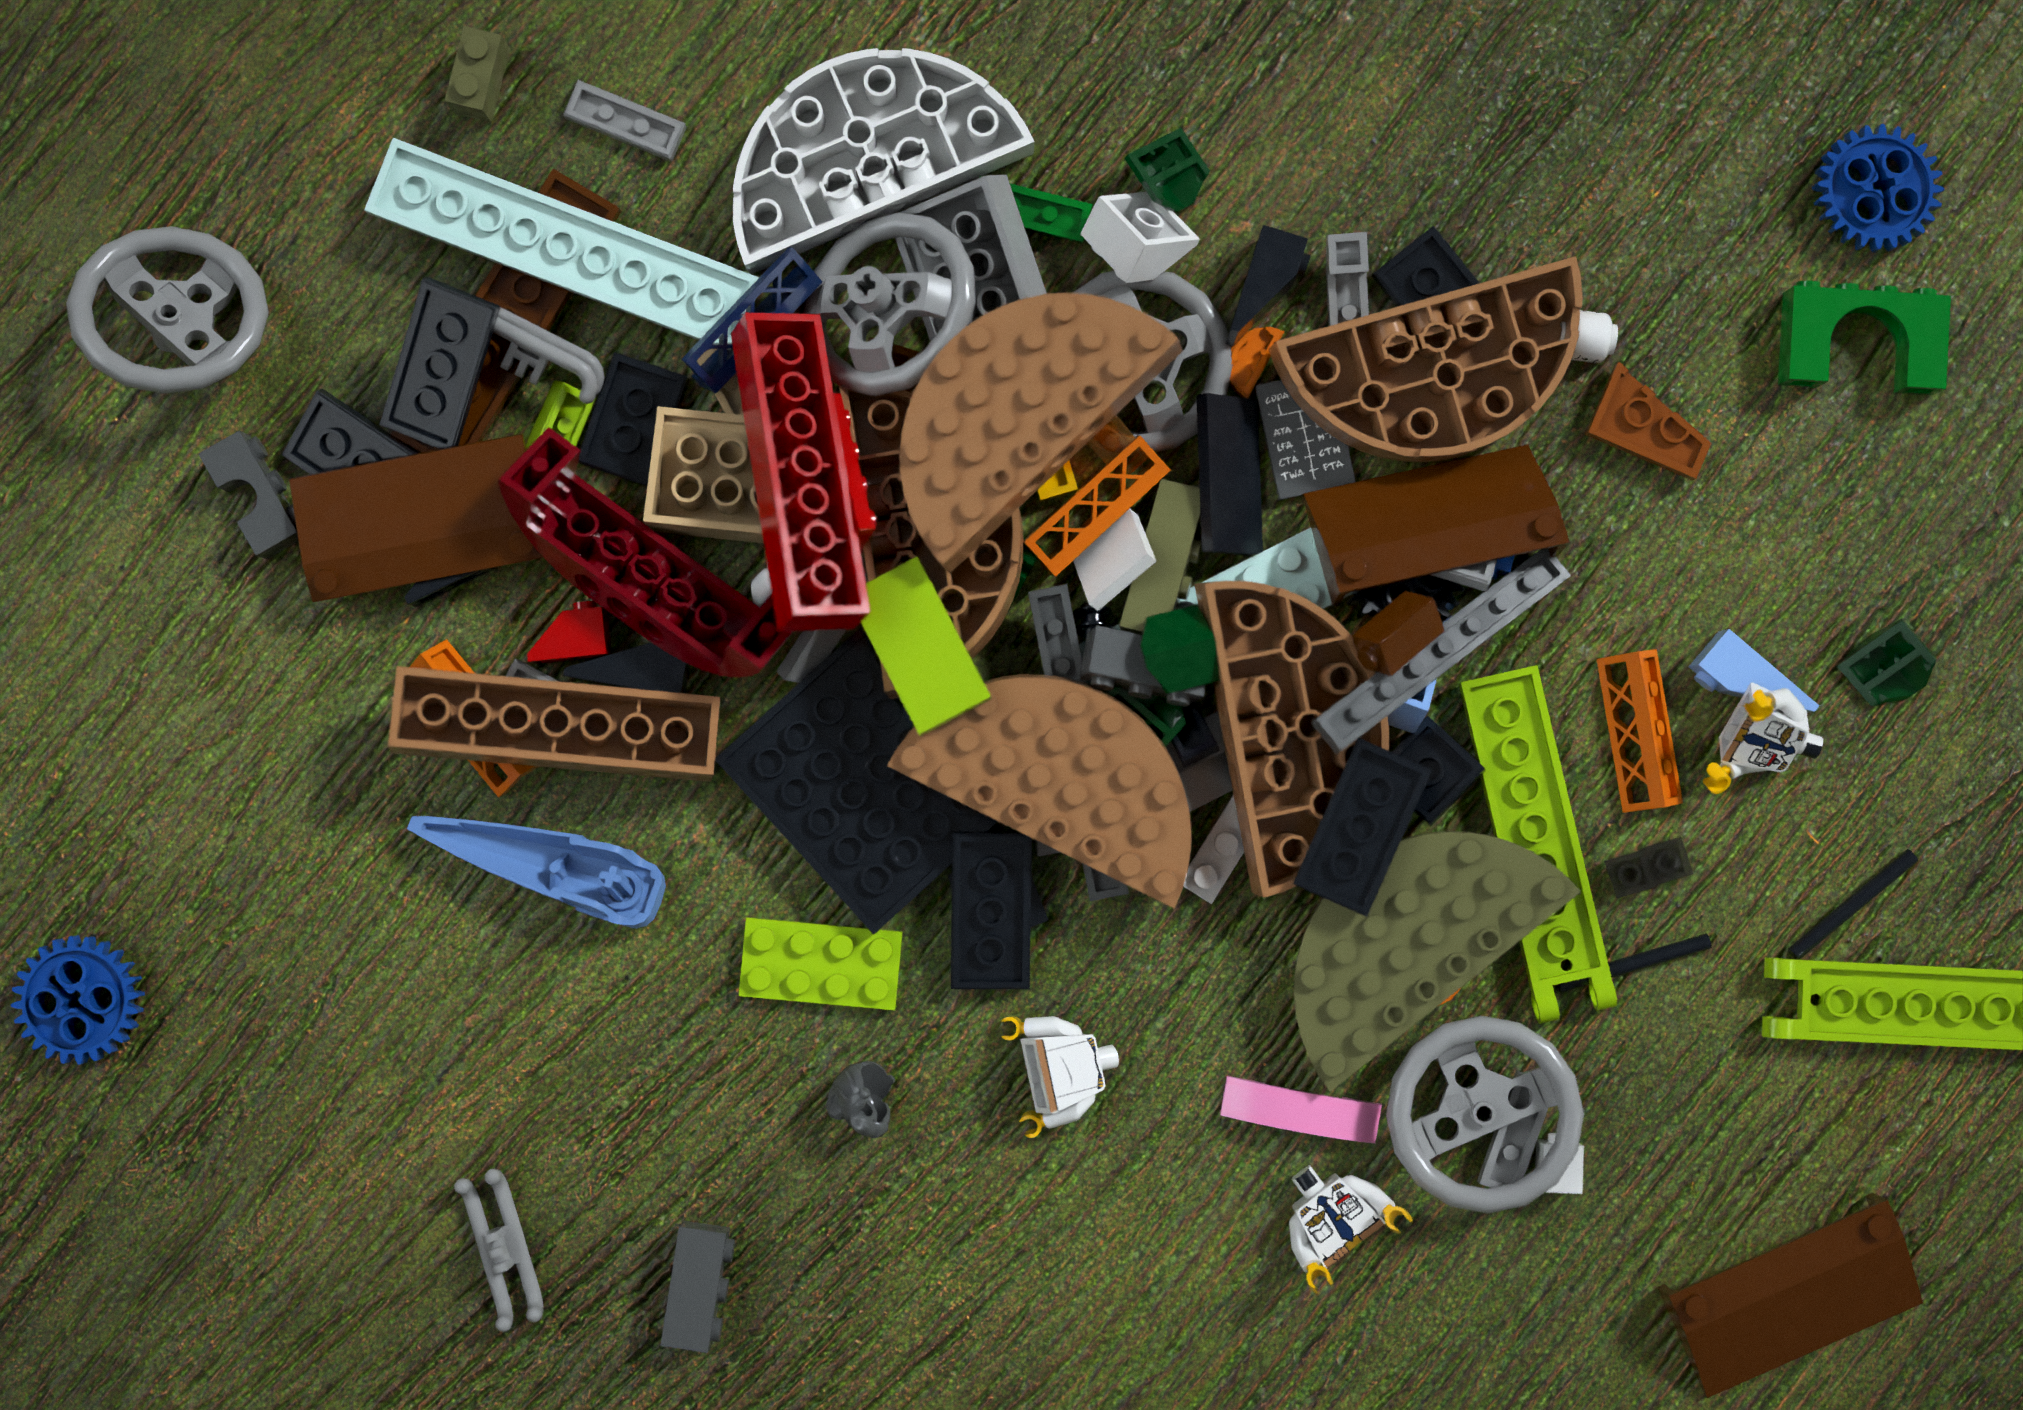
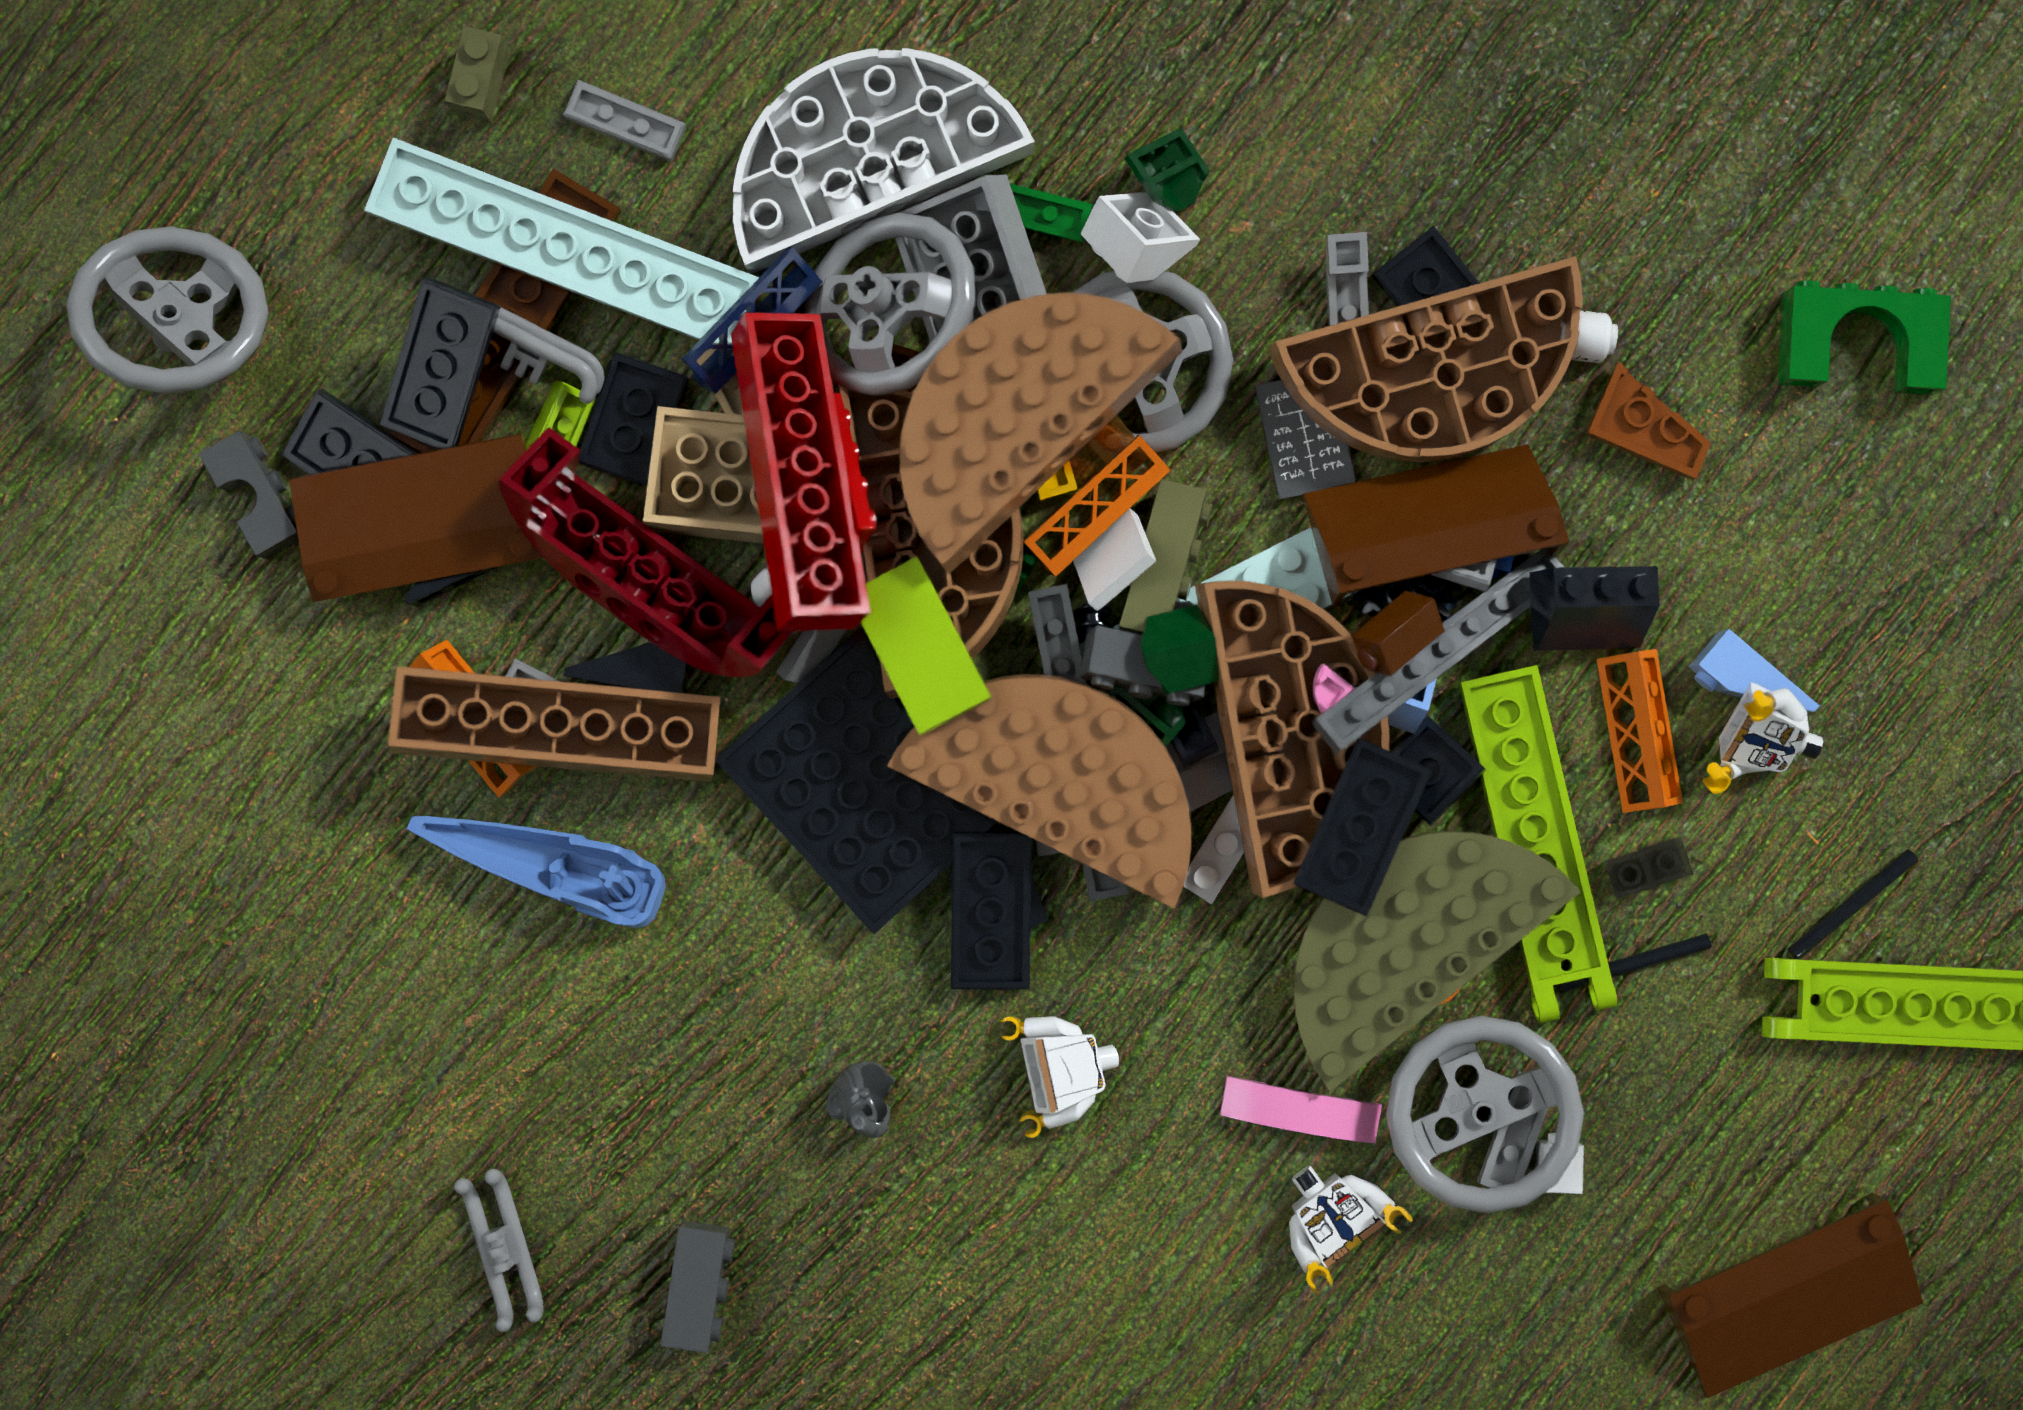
blue gear [11,935,145,1065] -> none
red slope [527,601,612,664] -> none
lime plate [739,917,903,1010] -> none
black tile [1196,393,1263,556] -> none
black slope [1226,225,1311,346] -> none
orange tile [1230,326,1285,398] -> none
blue gear [1812,124,1944,253] -> none
dark green slope [1837,618,1937,706] -> none
none -> bright pink tile [1313,664,1355,714]
none -> black slope [1529,566,1660,651]

